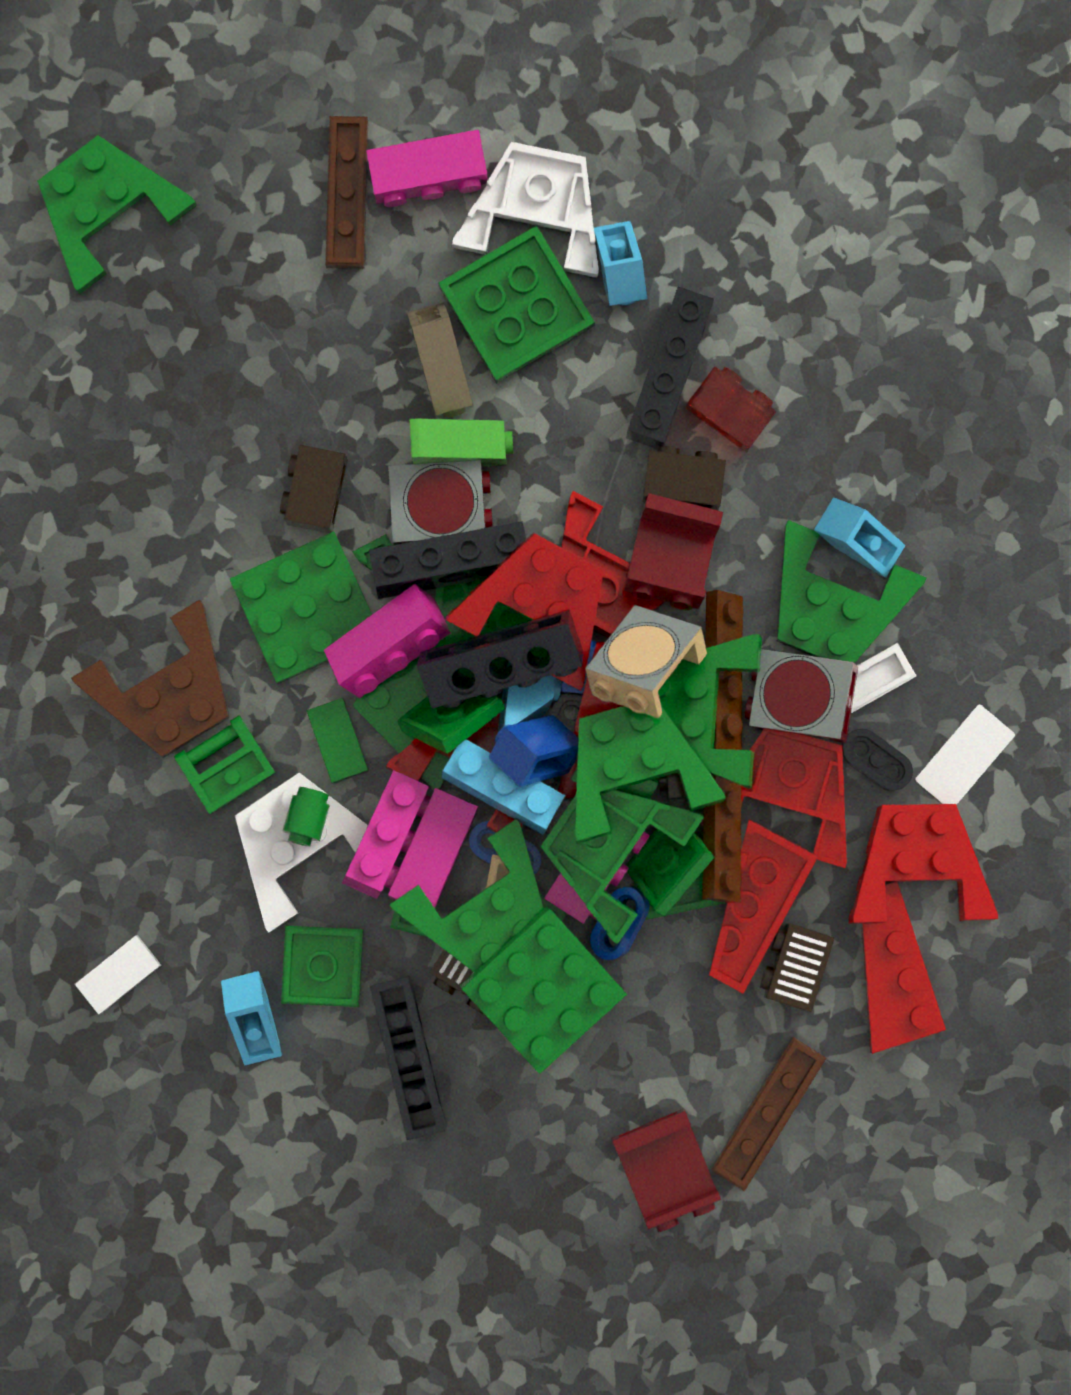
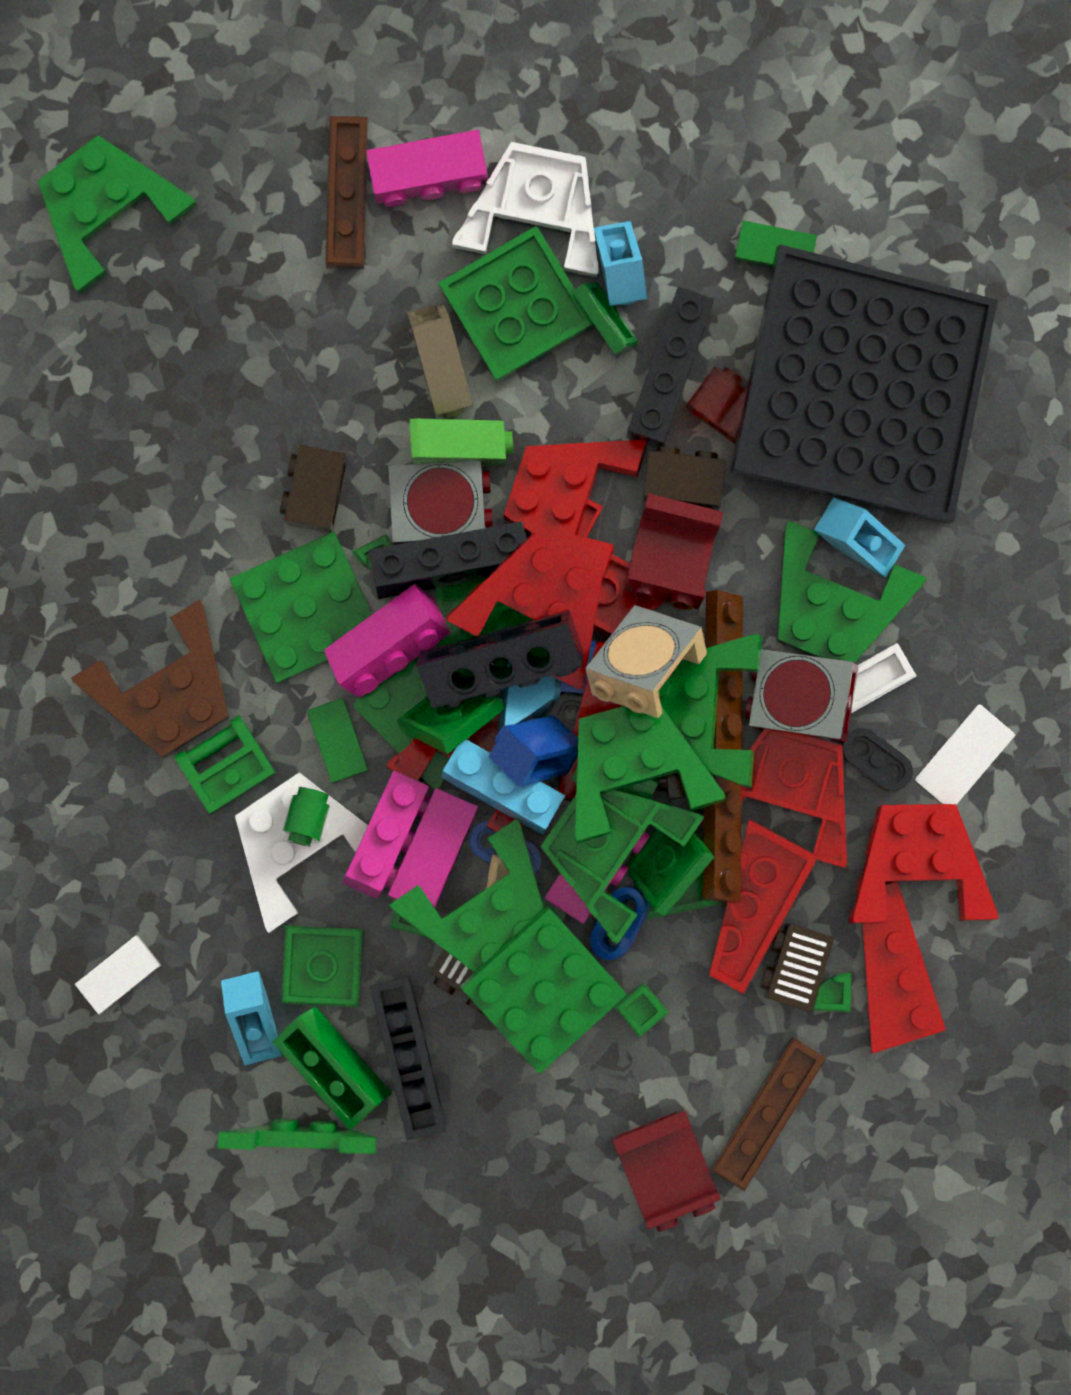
none -> green wing [217,1118,377,1154]
none -> green brick [272,1006,393,1130]
none -> red wing [504,439,647,581]
none -> green tile [572,282,639,355]
none -> green tile [614,982,669,1038]
none -> black plate [730,244,998,524]
none -> green tile [734,220,817,268]
none -> green tile [812,973,852,1012]

